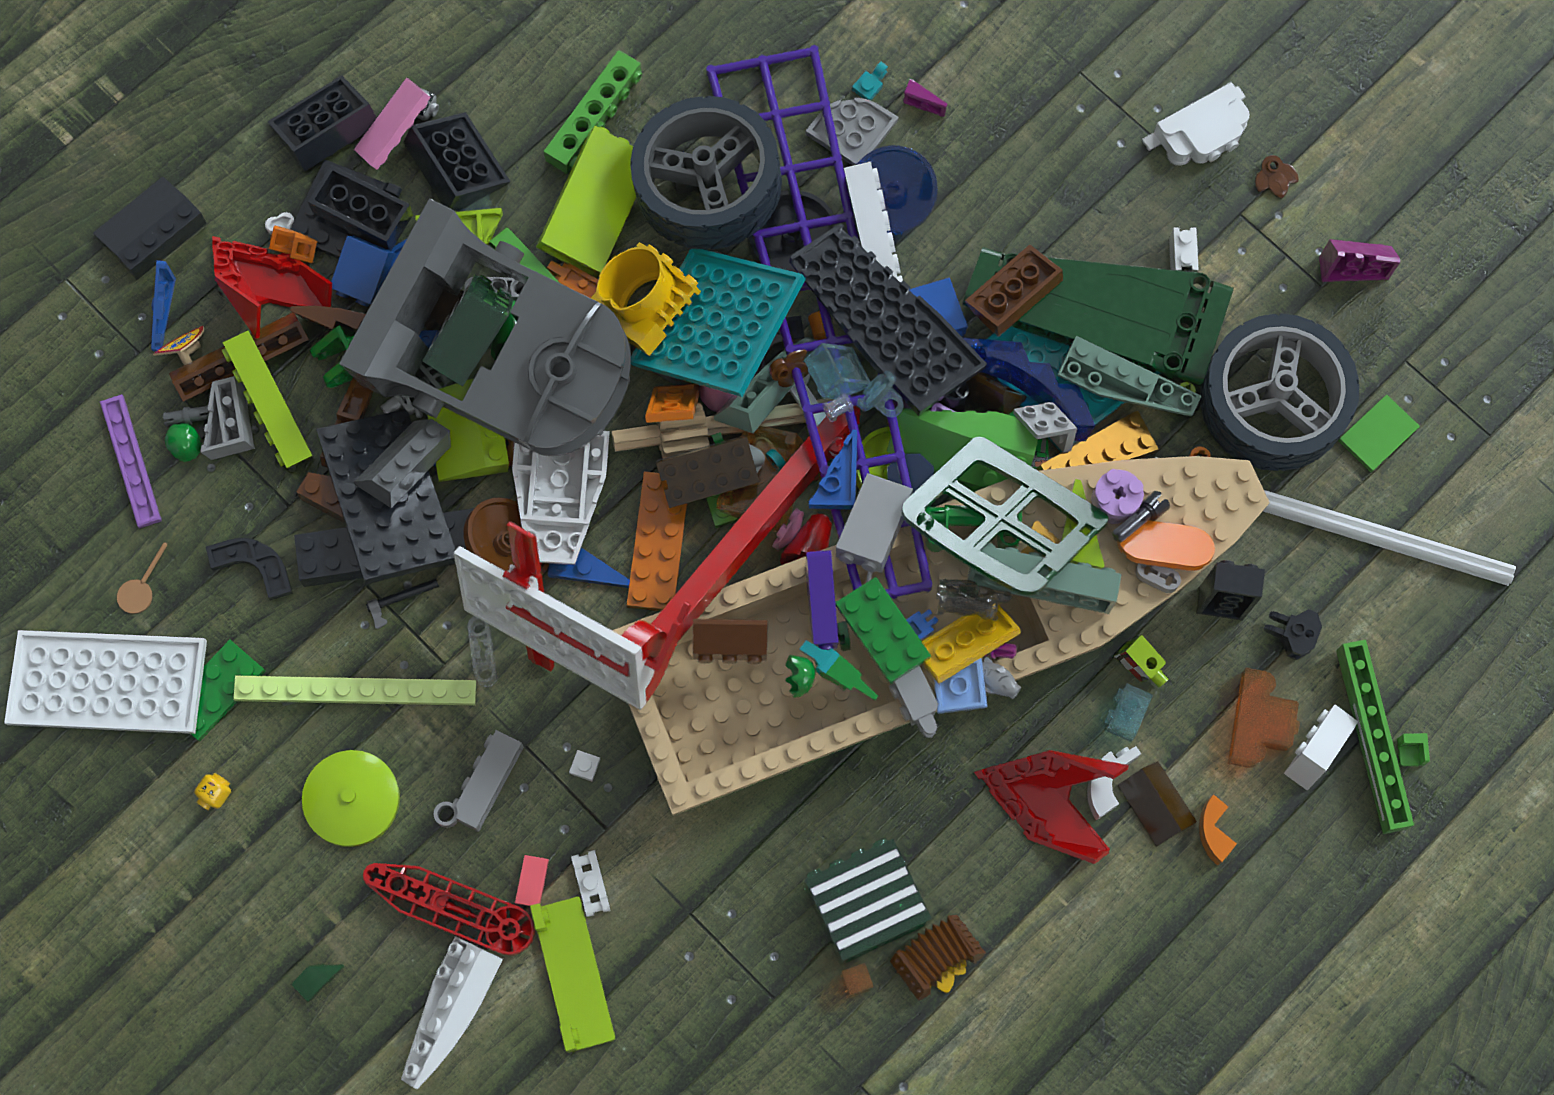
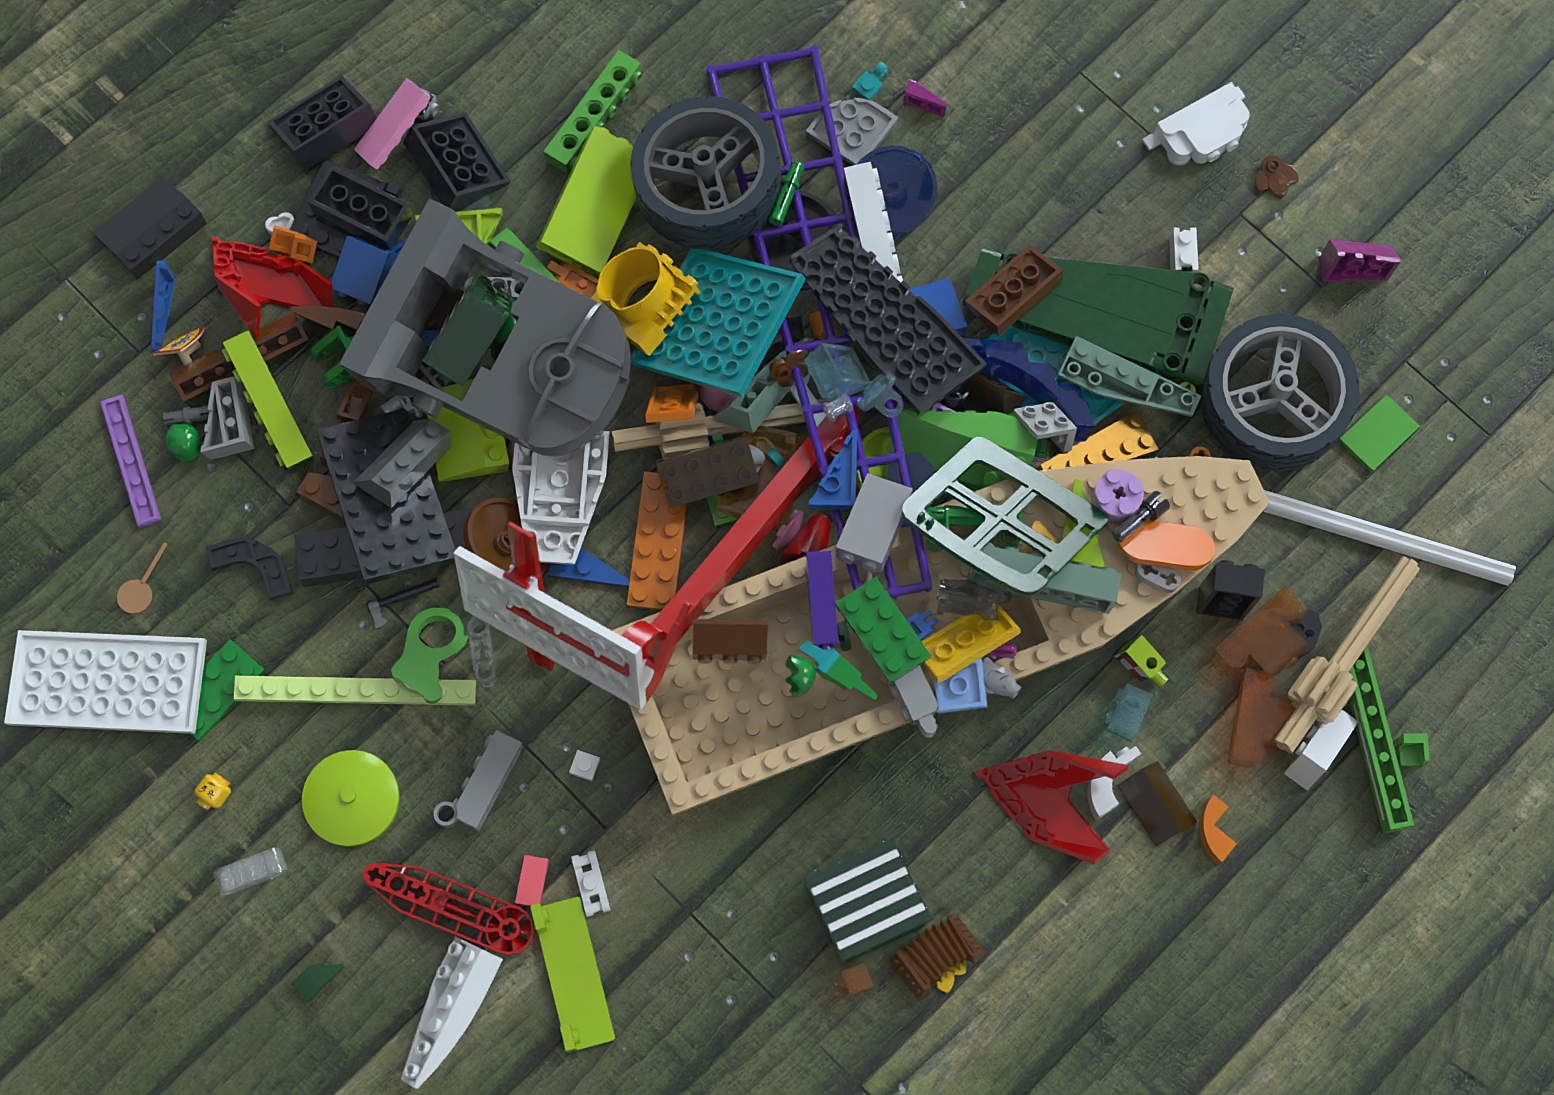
none -> clear beam [213,847,288,896]
none -> bright green animal [391,608,469,704]
none -> green pin [769,161,804,226]
none -> clear orange brick [1215,585,1309,676]
none -> tan axle [1274,556,1420,753]

